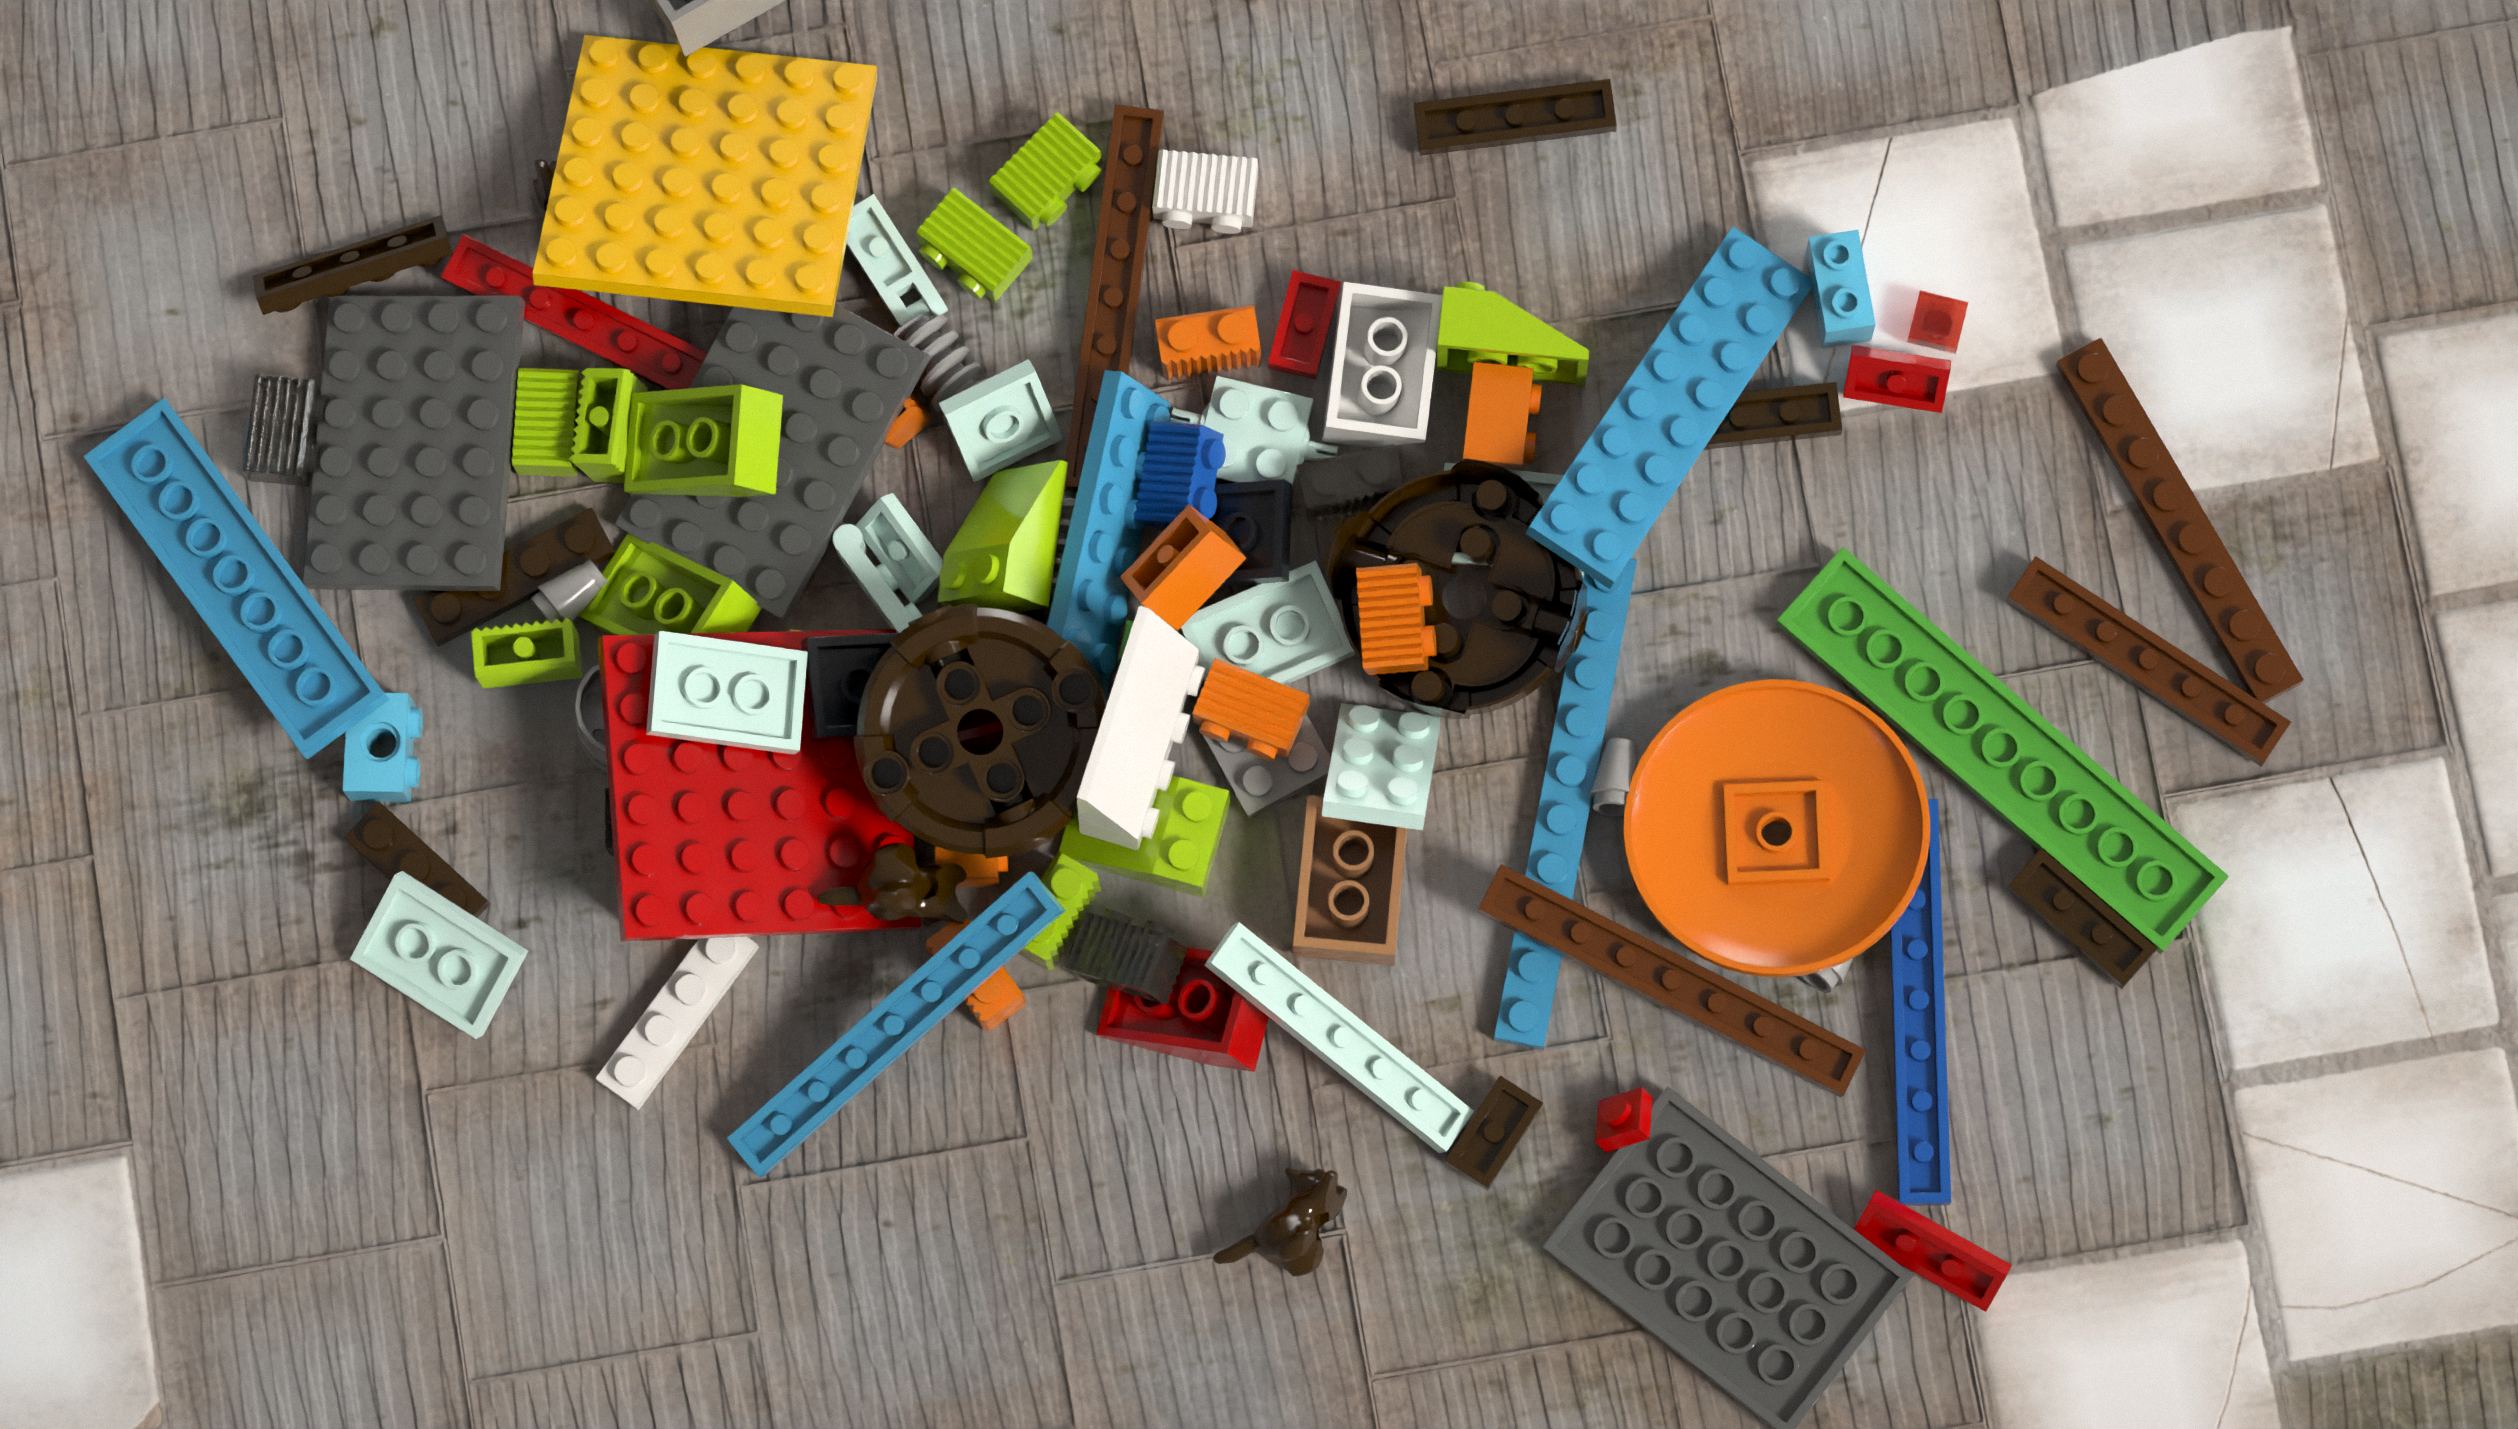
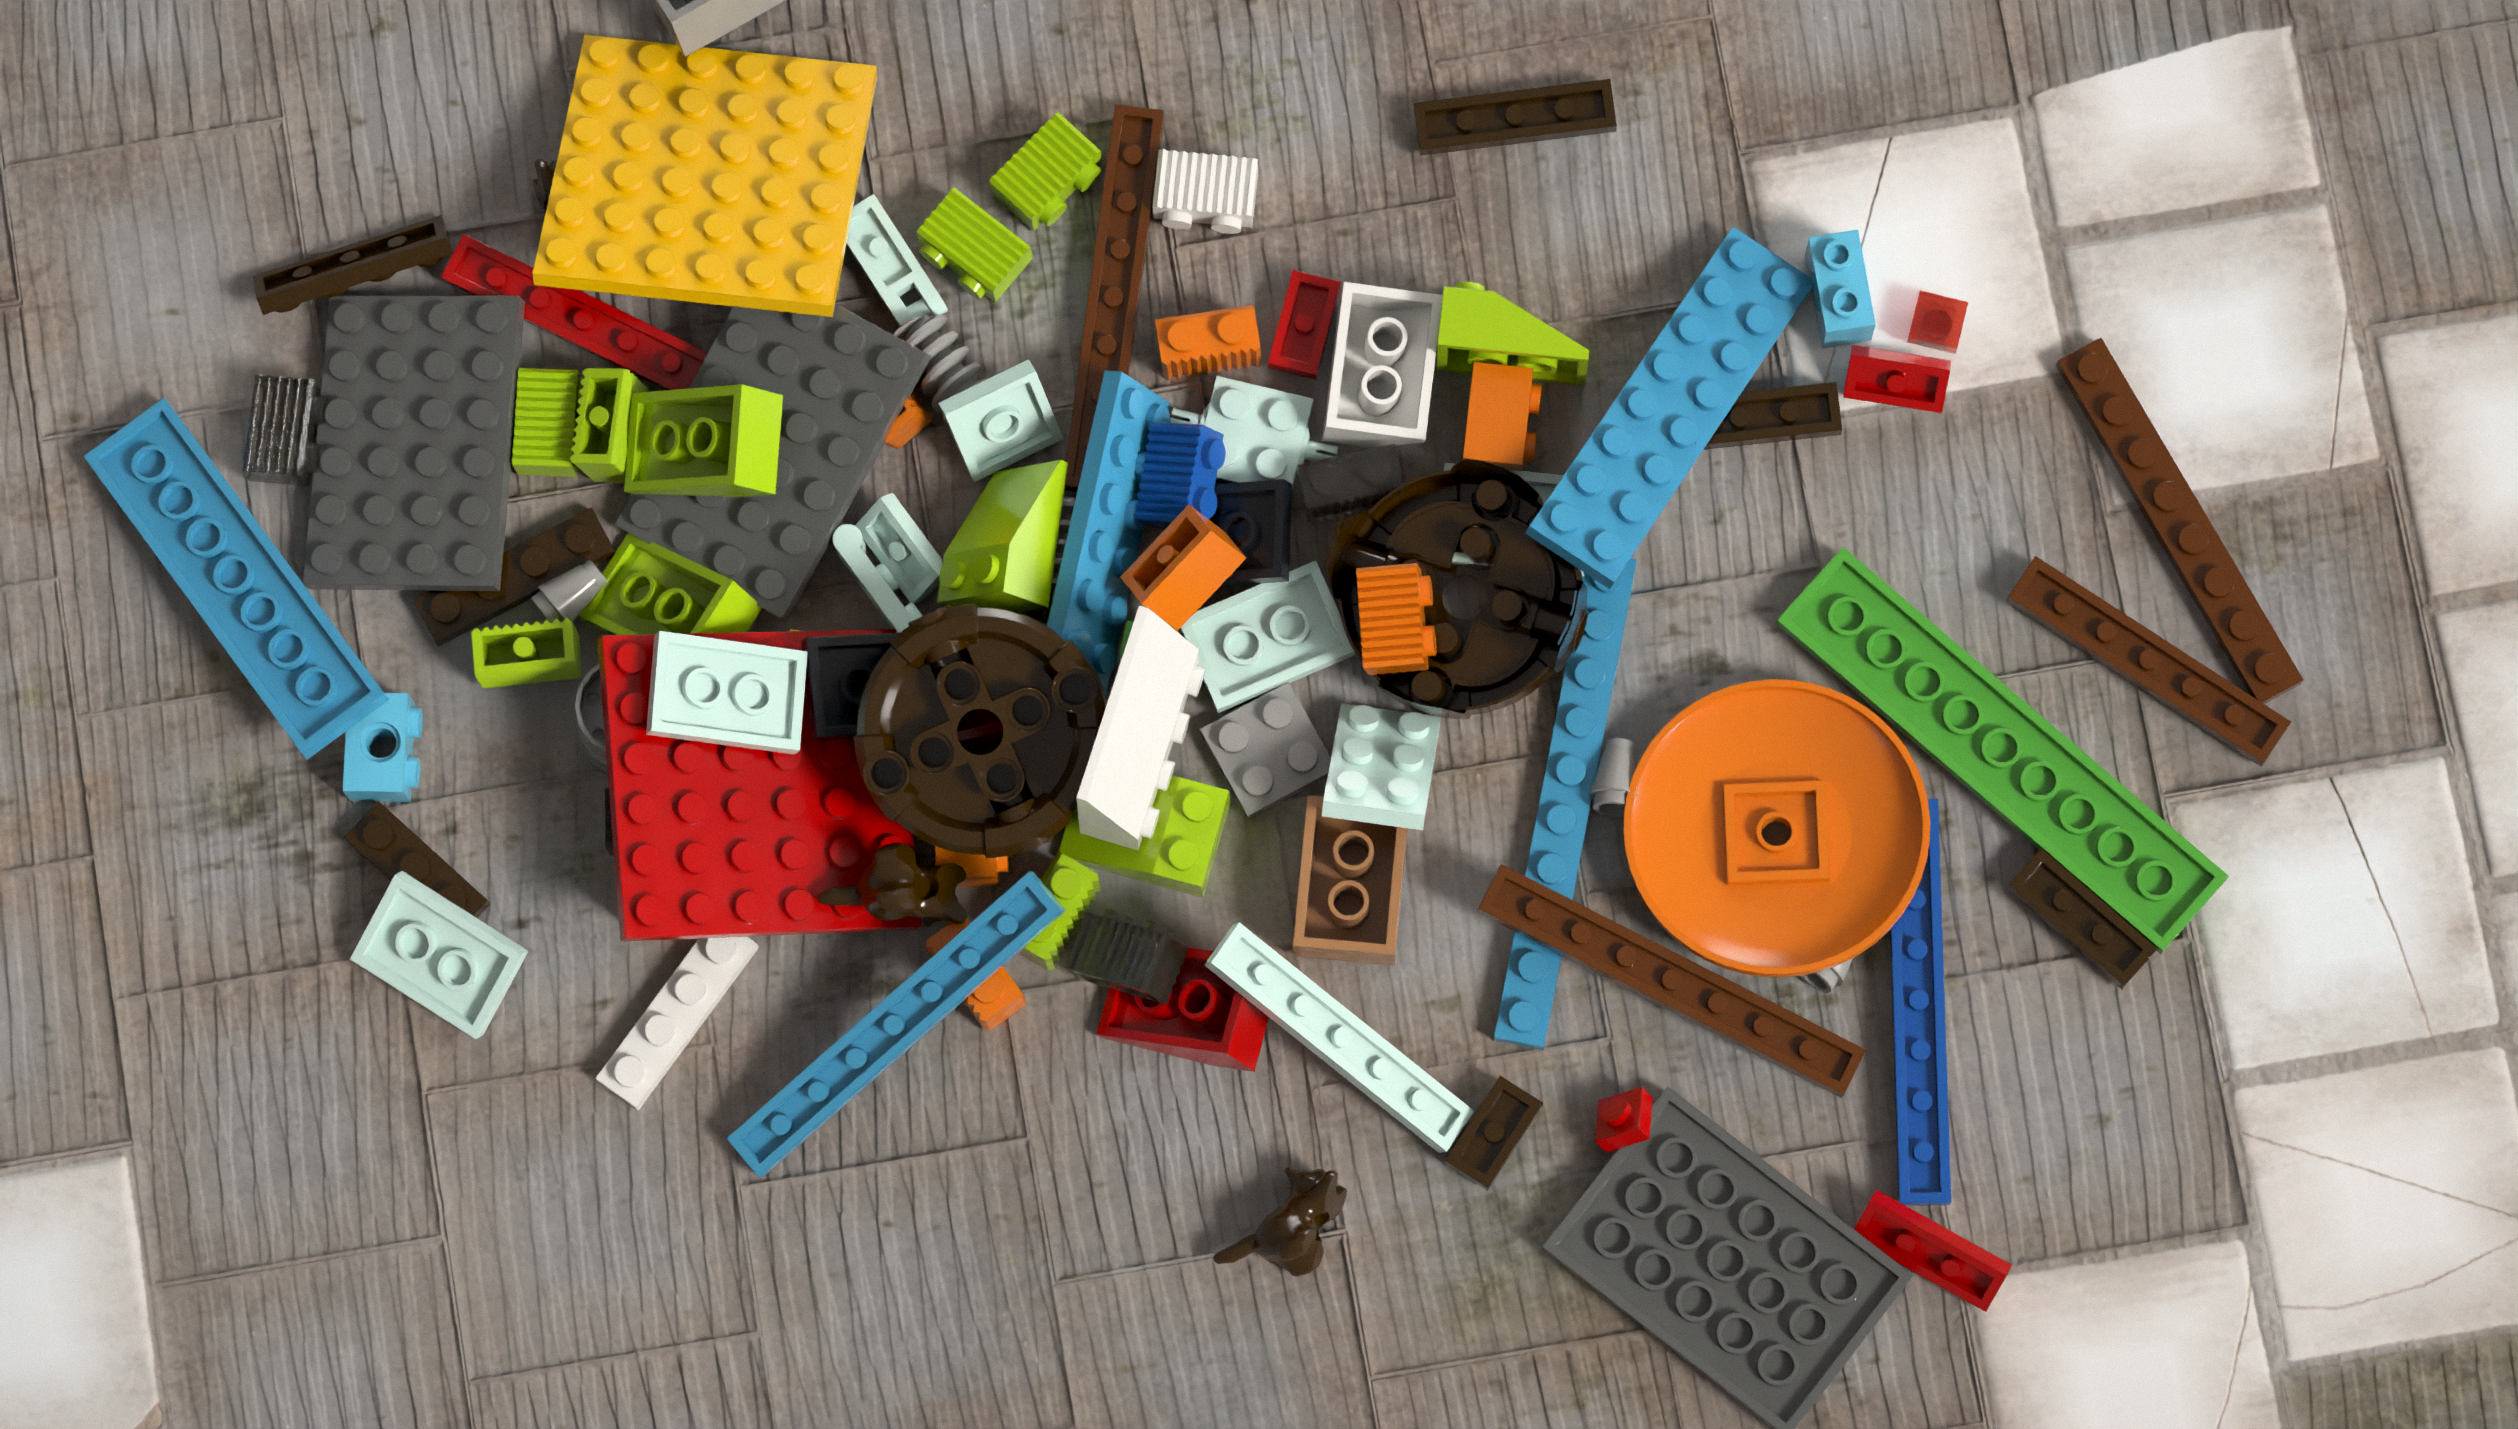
orange brick [1192,658,1310,761] -> none

